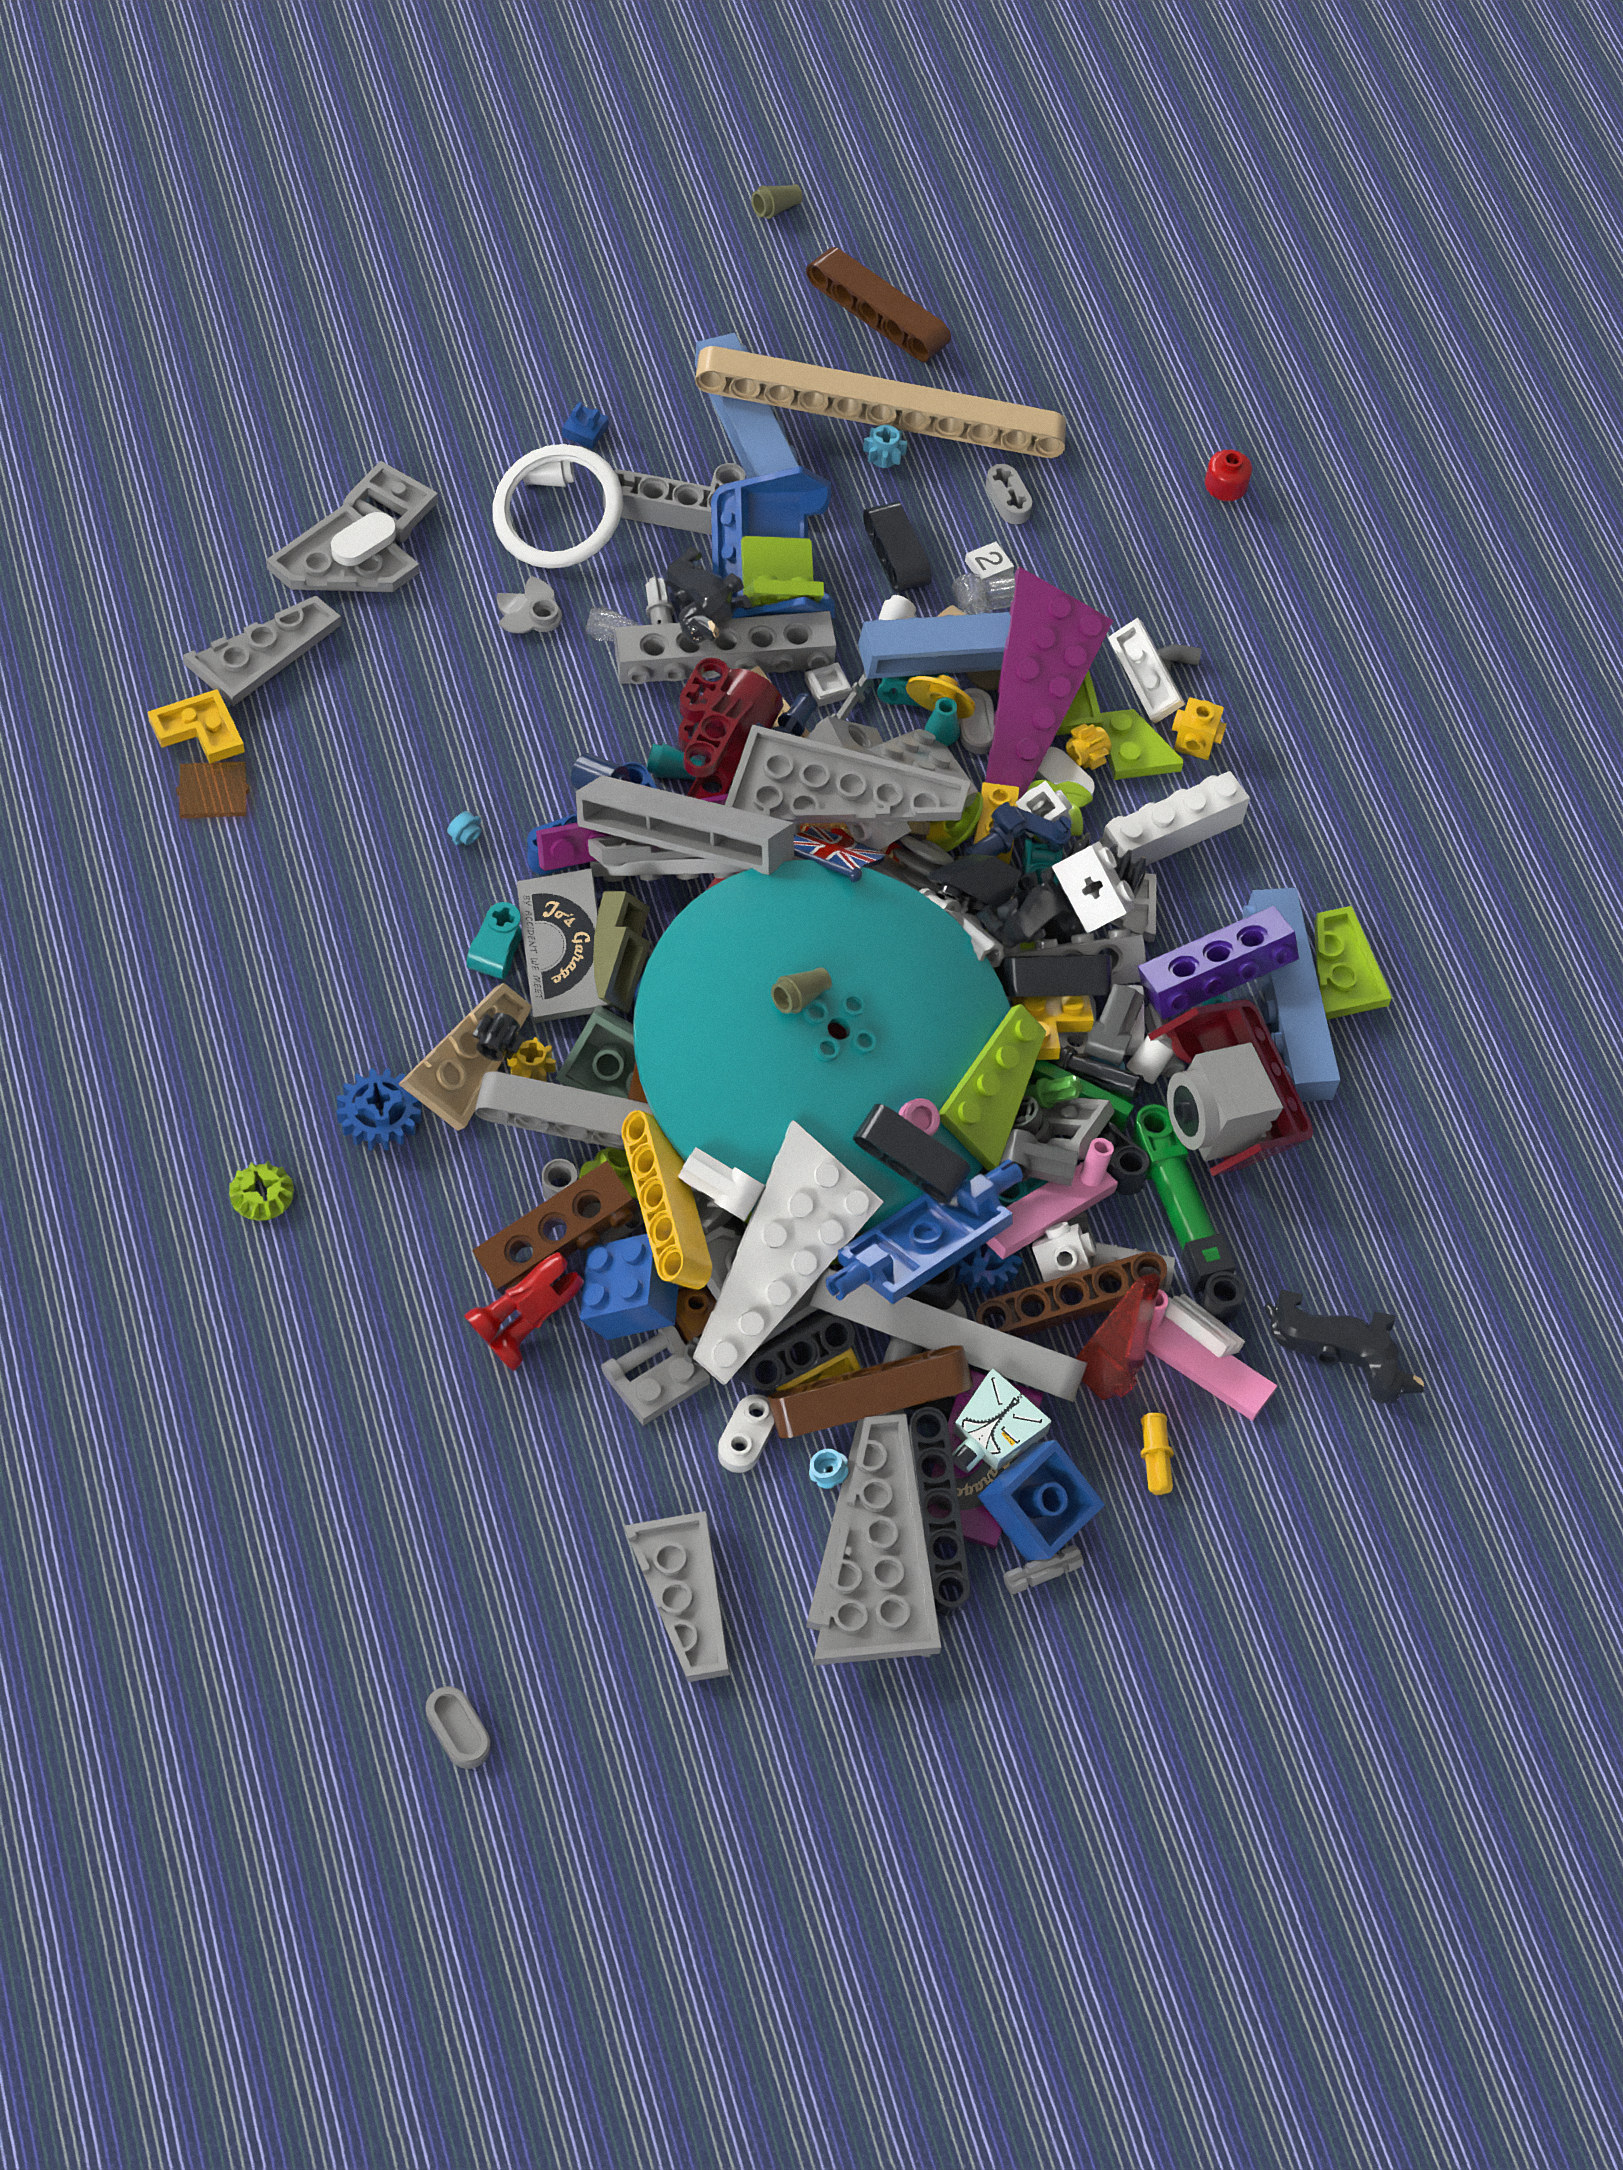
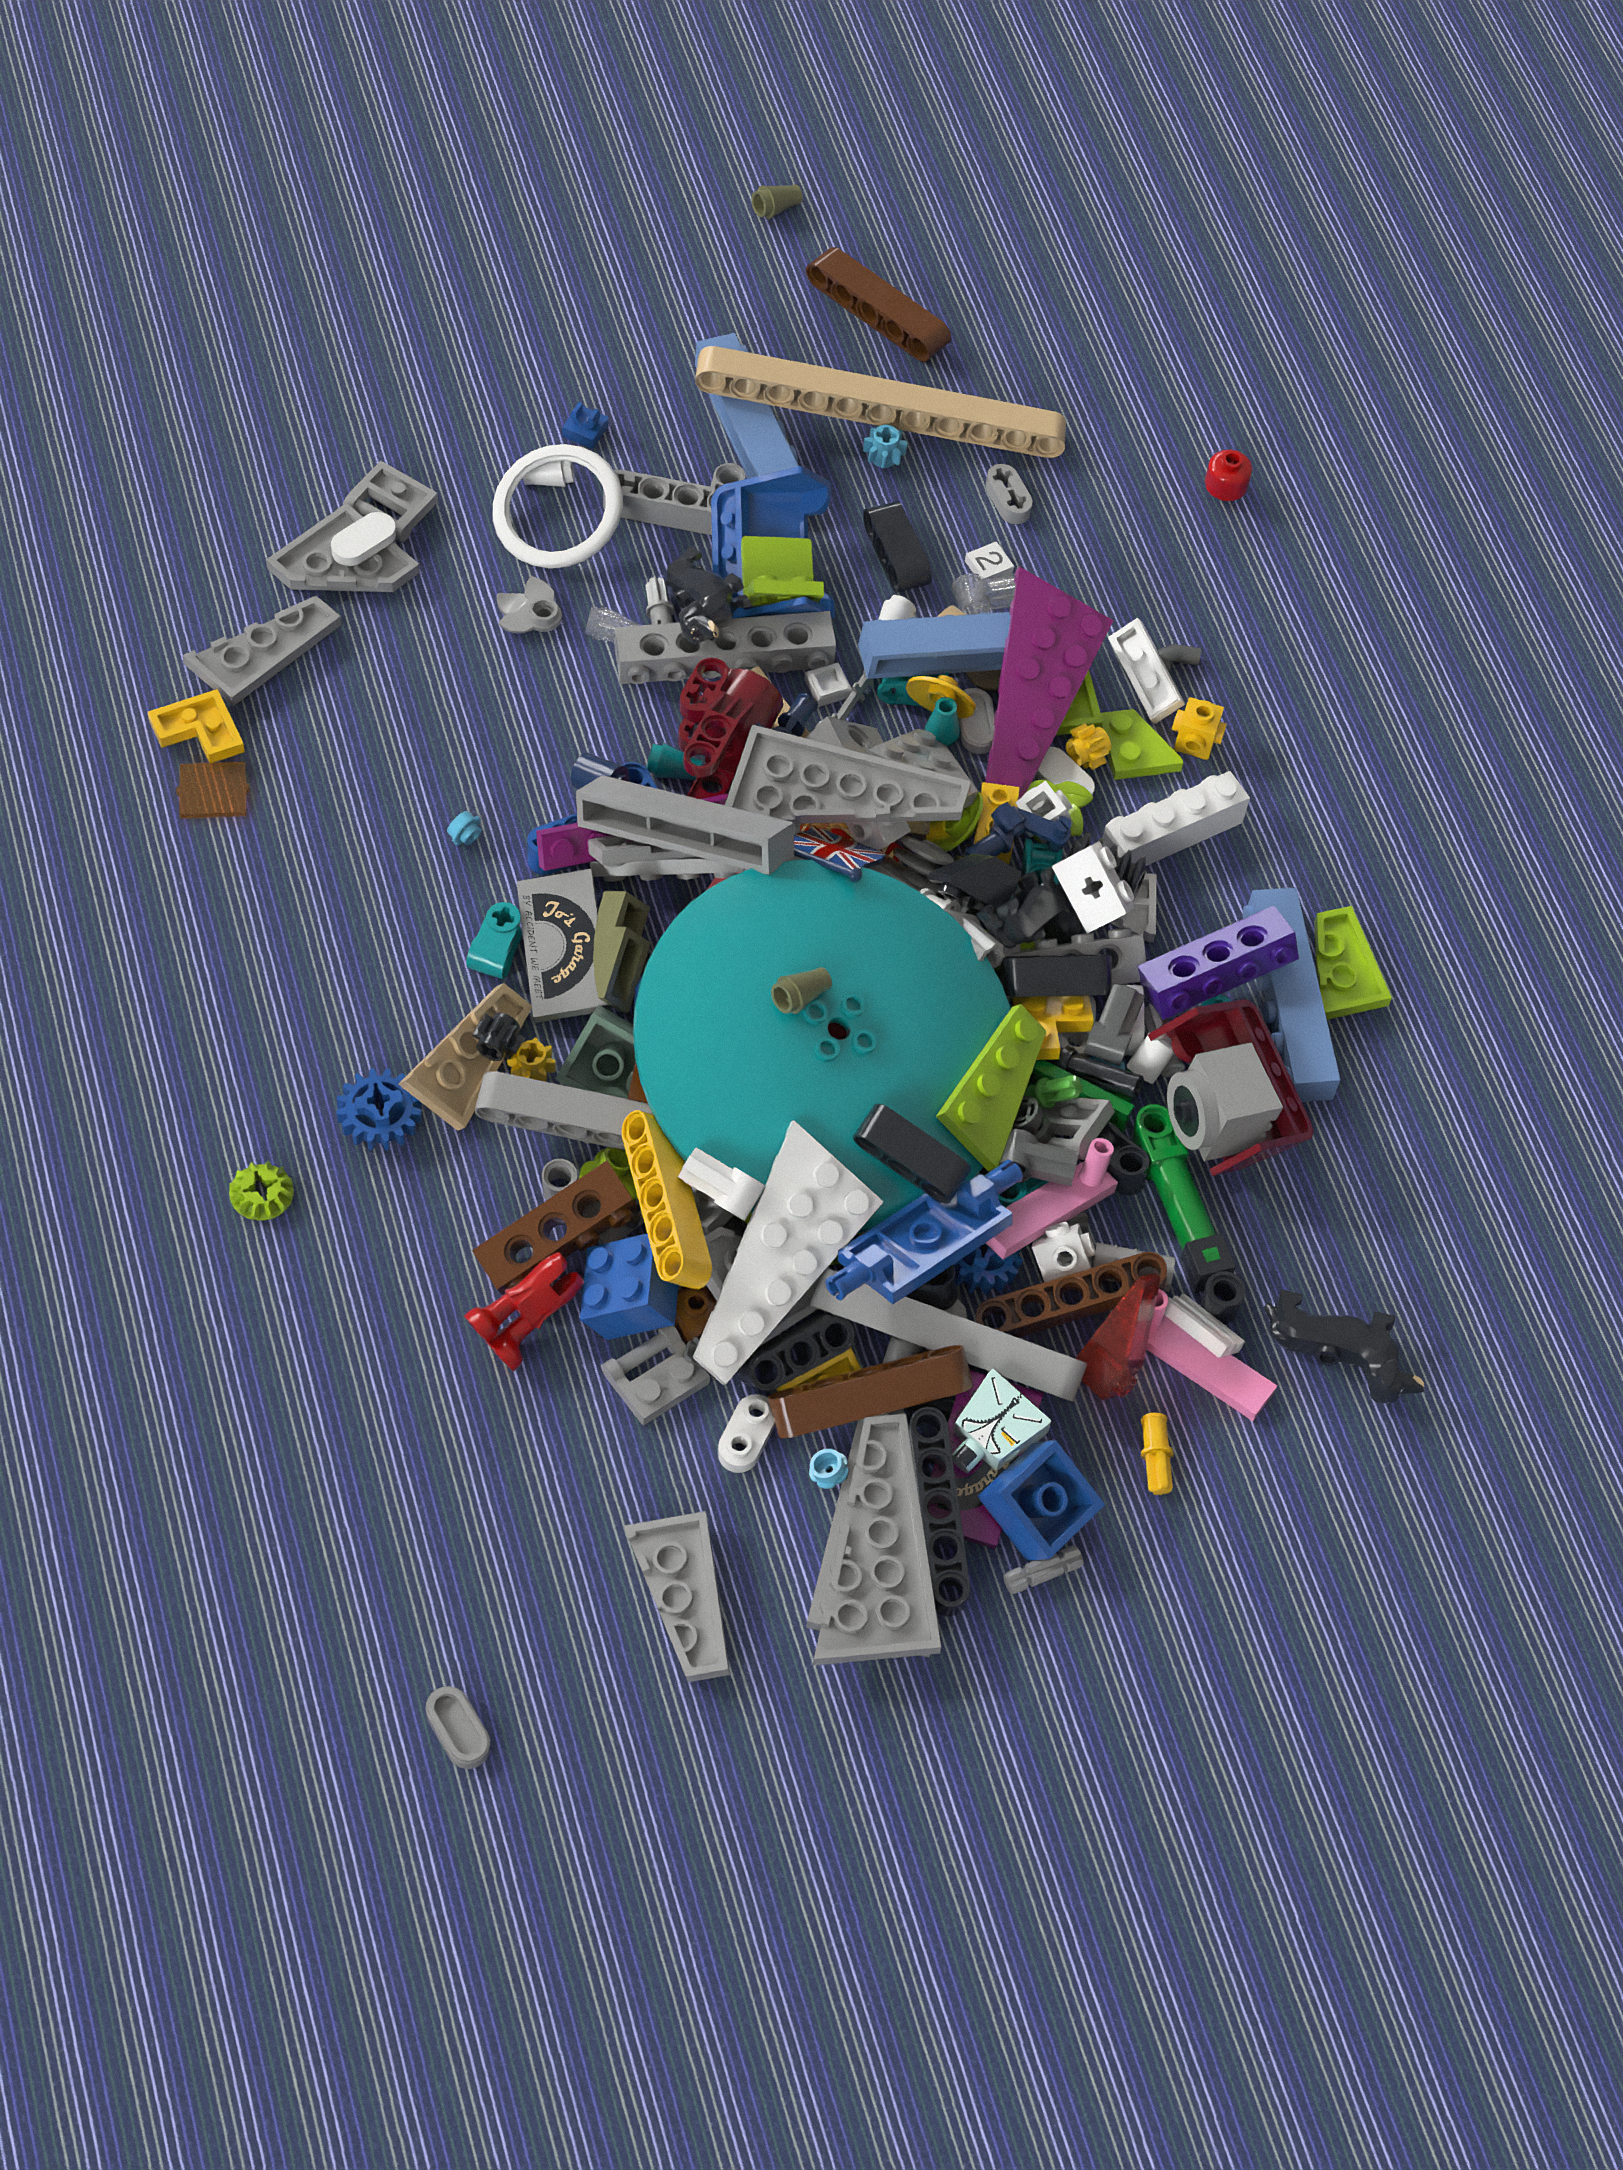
bright pink tile [898,1098,940,1136] -> none

